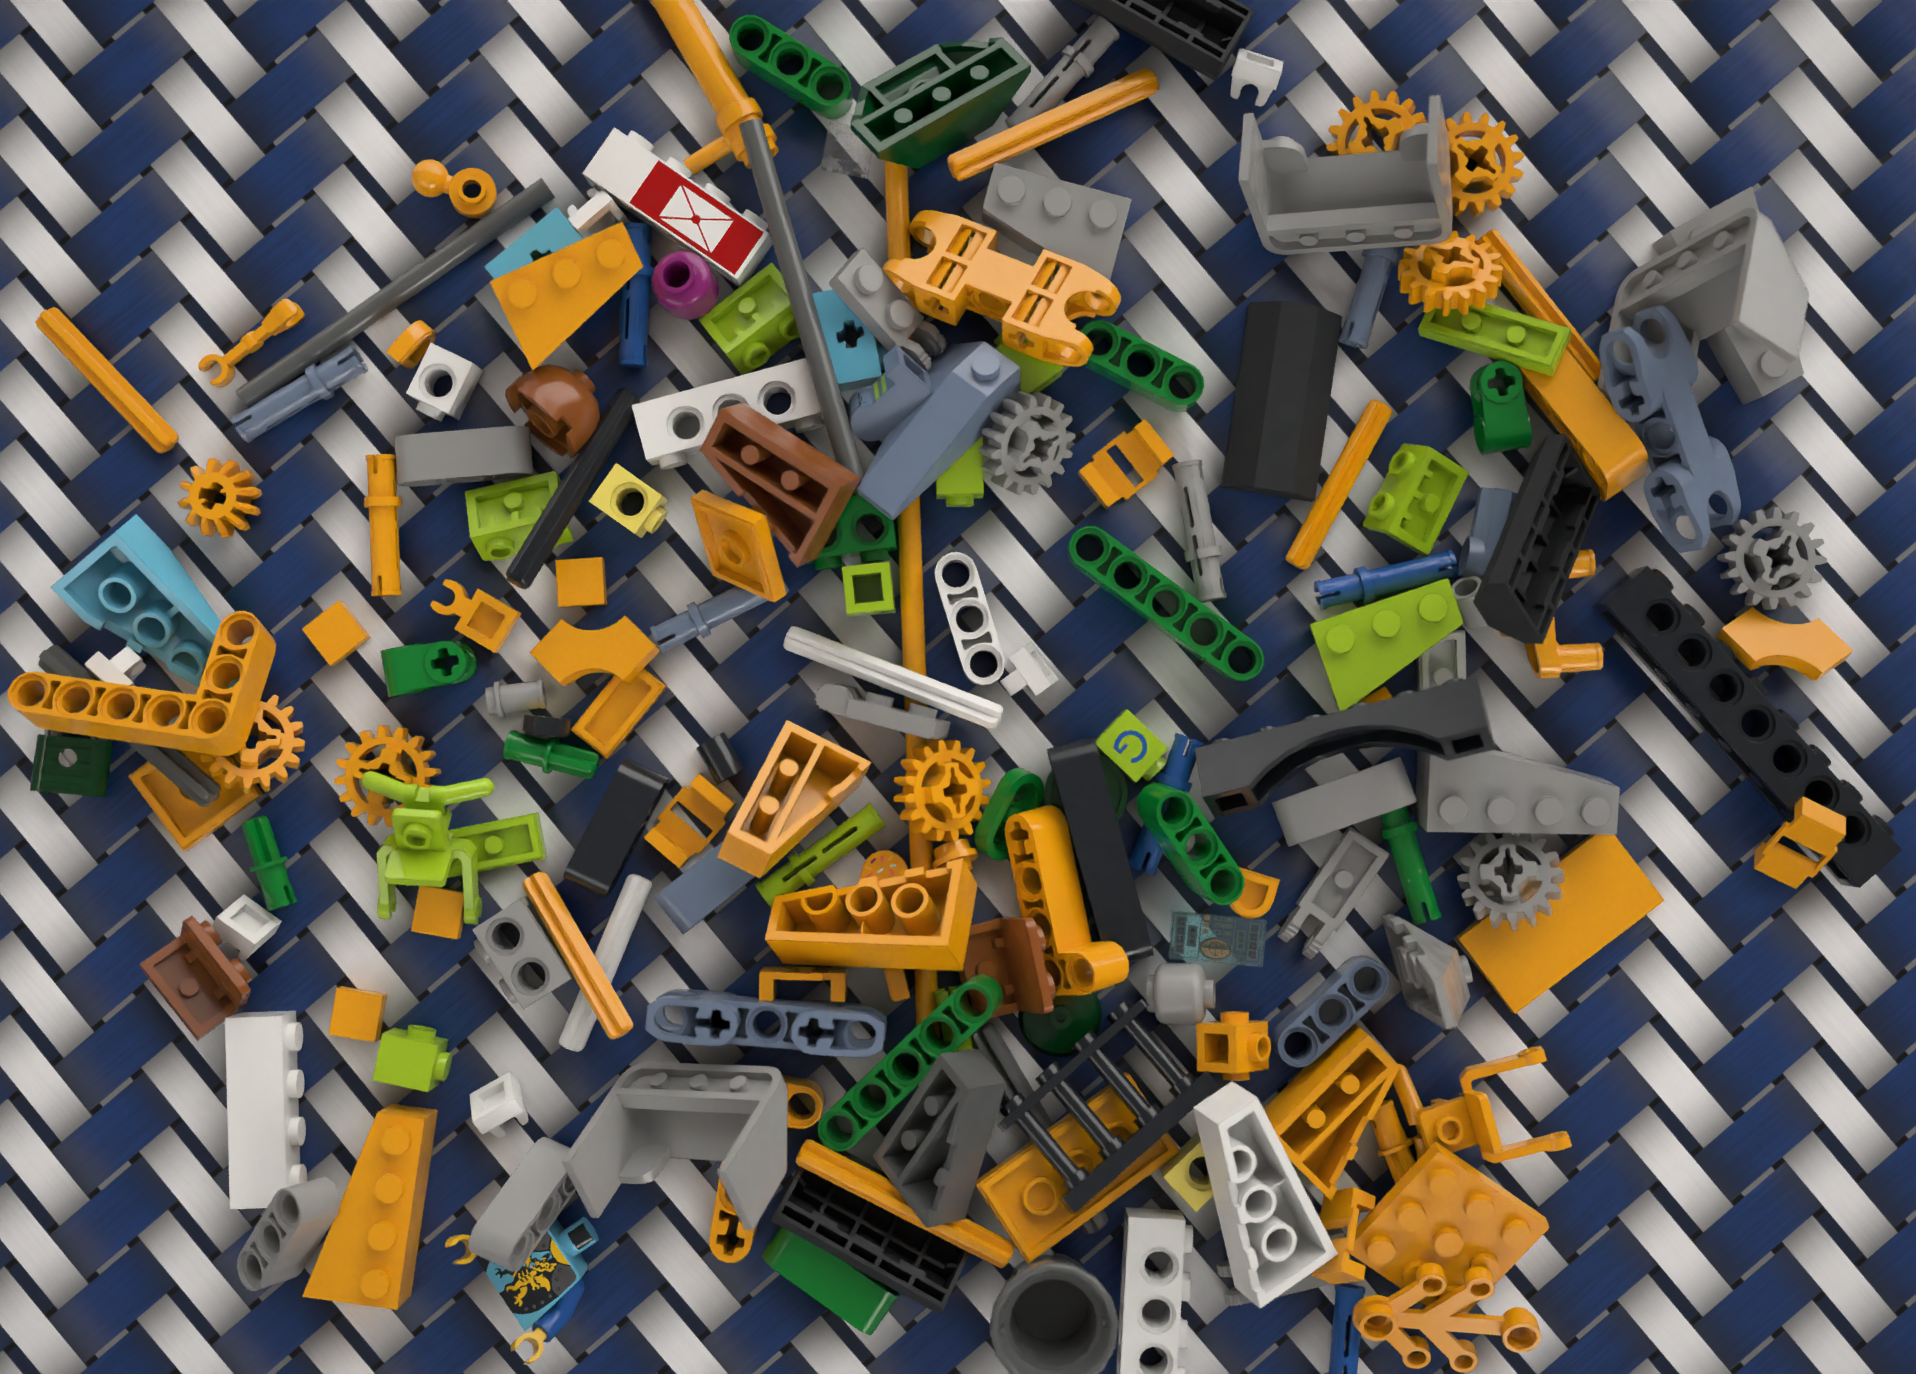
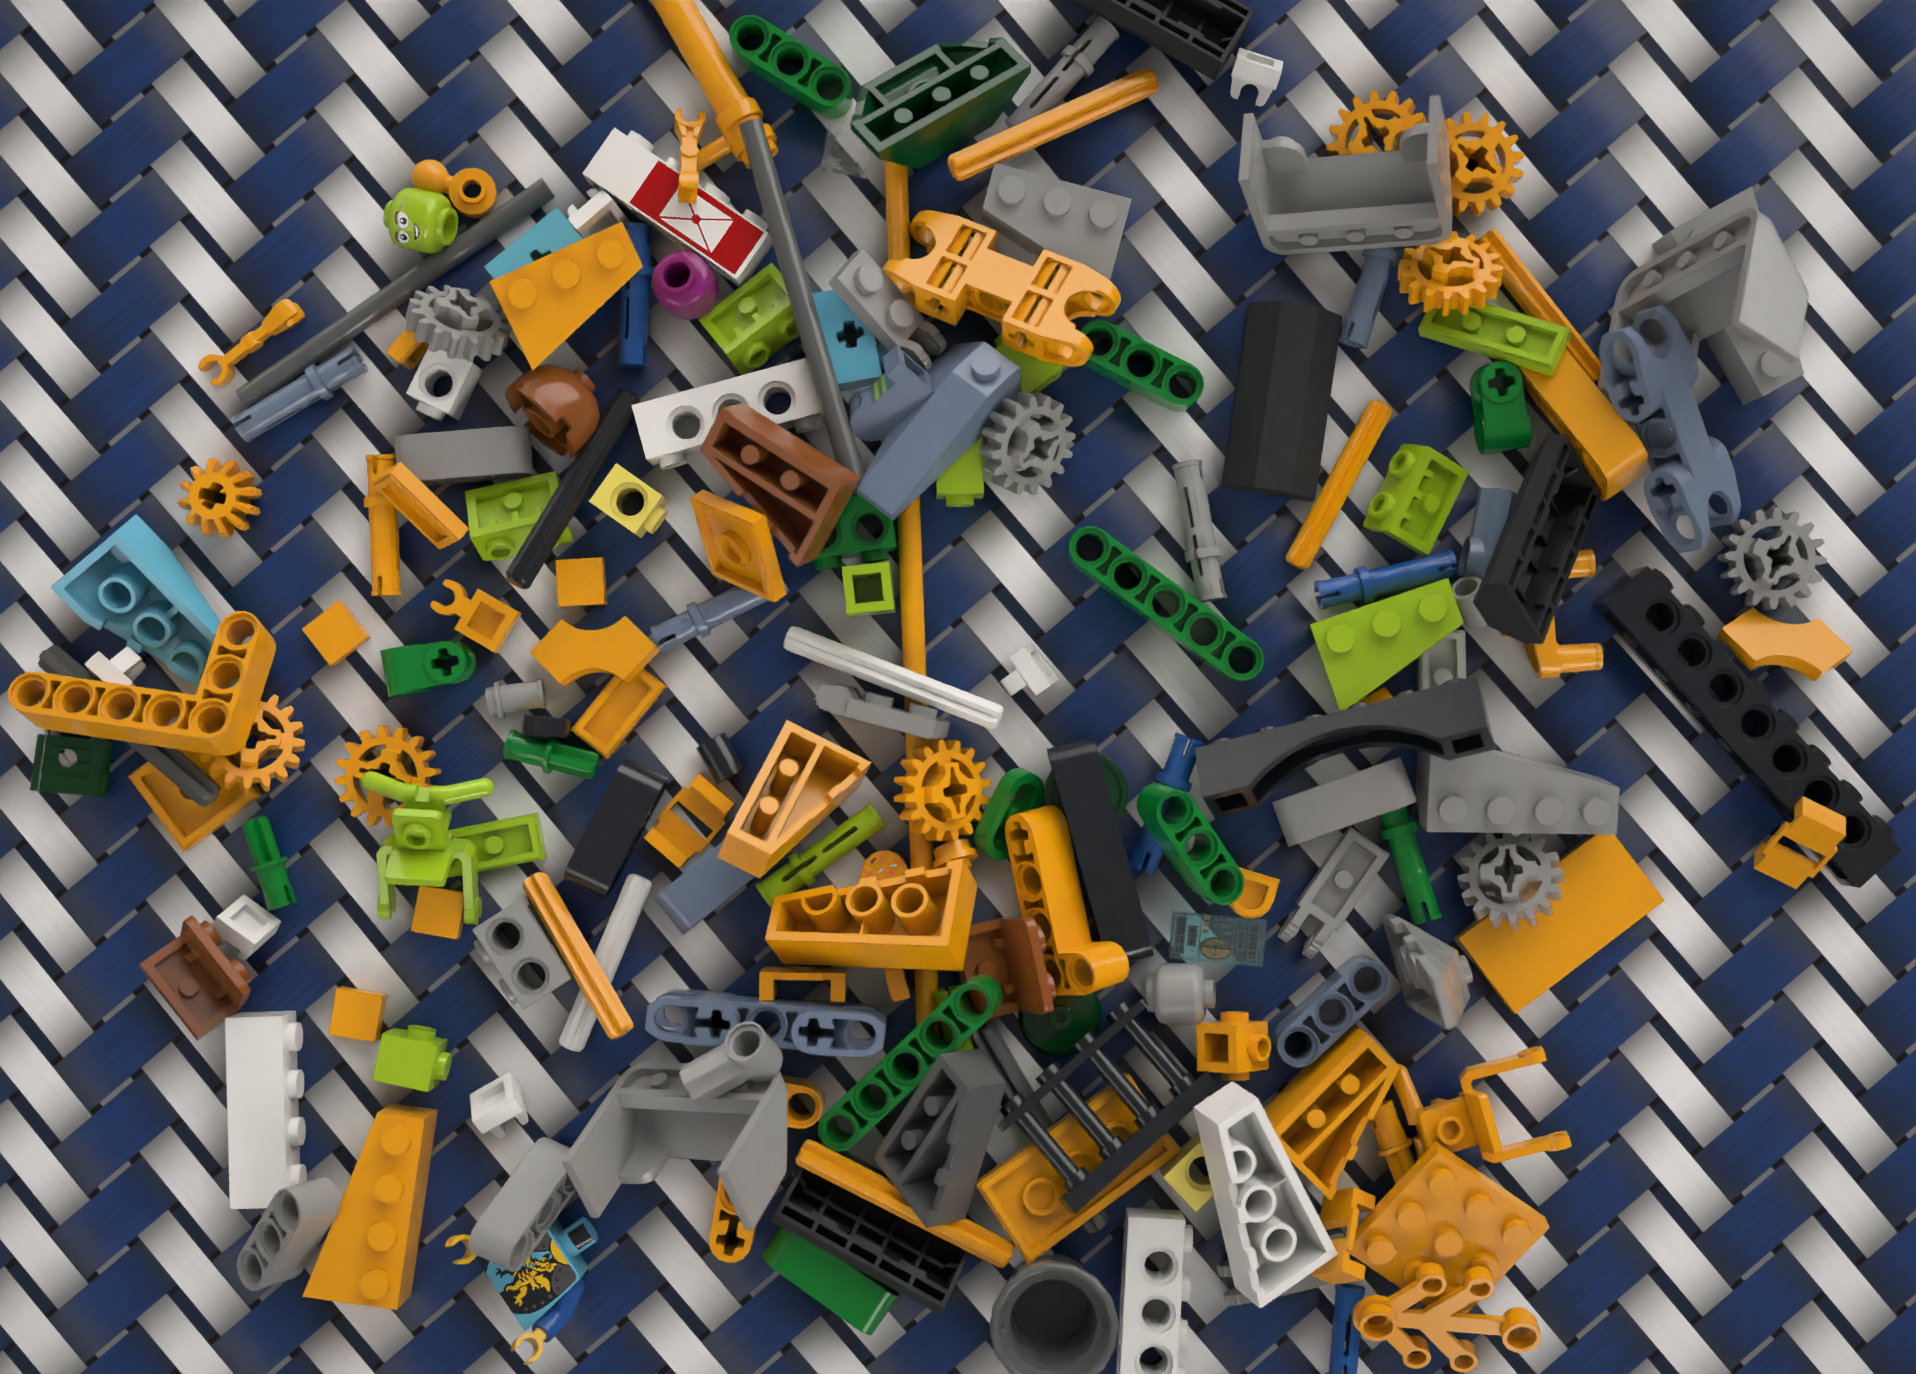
light orange axle [36,307,179,454] -> none
white beam [935,552,1005,686] -> none
light orange piece [1078,419,1174,510] -> none
lime brick [1095,709,1168,783] -> none
none -> light orange tile [372,461,469,549]
none -> lime head [383,188,458,254]
none -> light grey gear [405,285,512,362]
none -> light orange piece [674,109,706,204]
none -> light grey piece [679,1022,783,1107]

